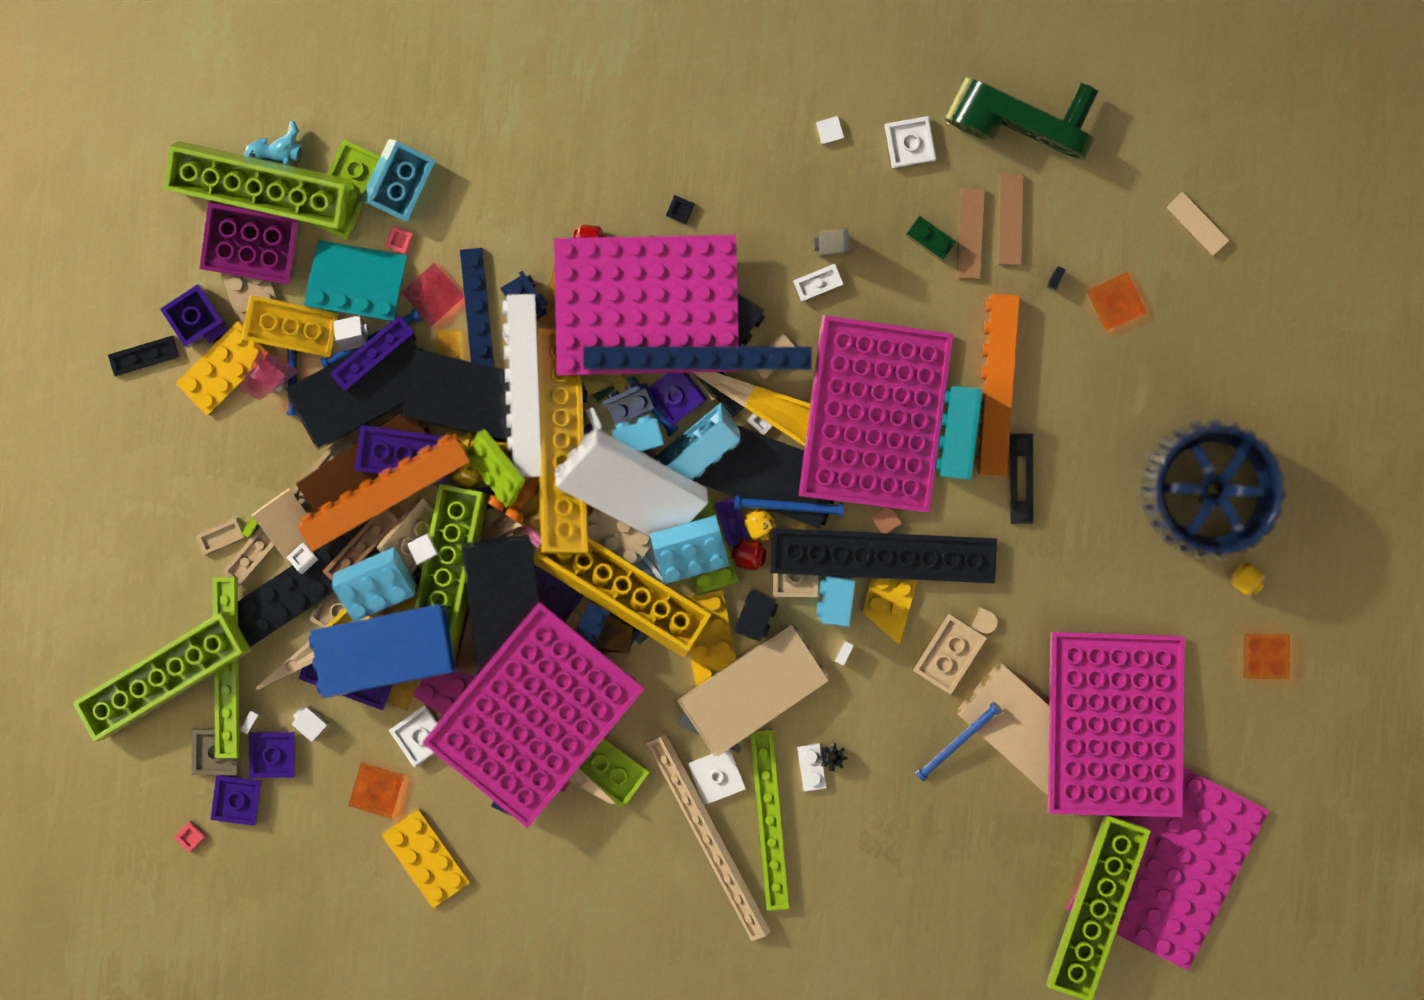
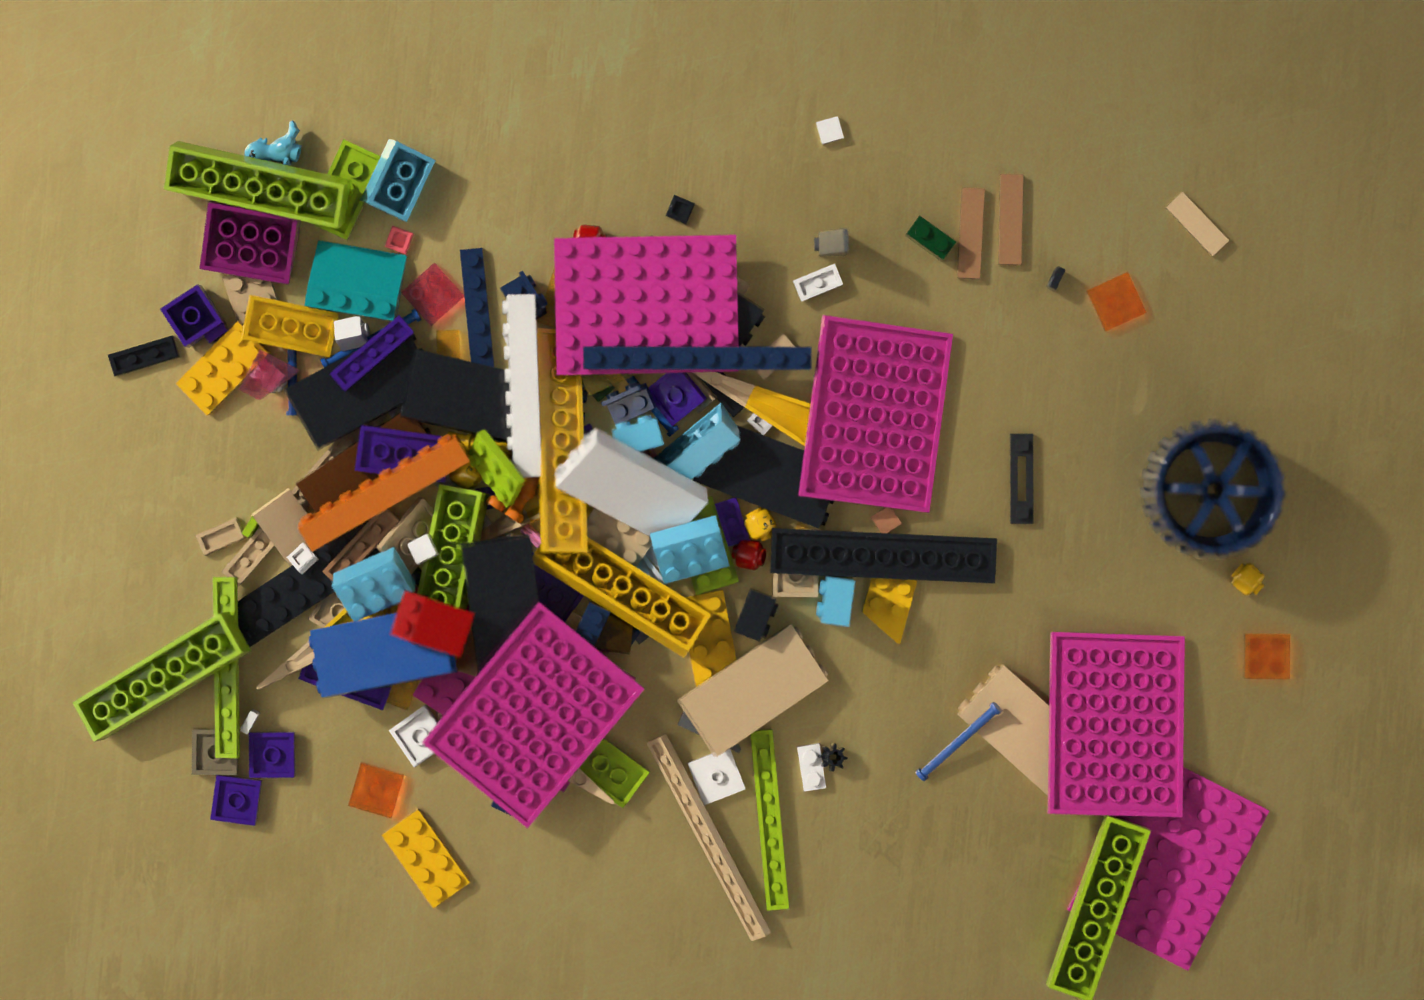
coral tile [174,821,206,853] -> none
white brick [292,706,329,742] -> none
white tile [586,408,603,430] -> none
blue bar [734,495,844,517] -> none
white tile [835,640,854,666] -> none
white plate [884,116,937,169] -> none
tan plate [912,614,987,695] -> none
teal slope [935,386,982,480] -> none
dark green beam [944,77,1099,160] -> none
tan tile [971,607,997,633] -> none
orange brick [974,294,1019,476] -> none
none -> red slope [390,591,475,657]

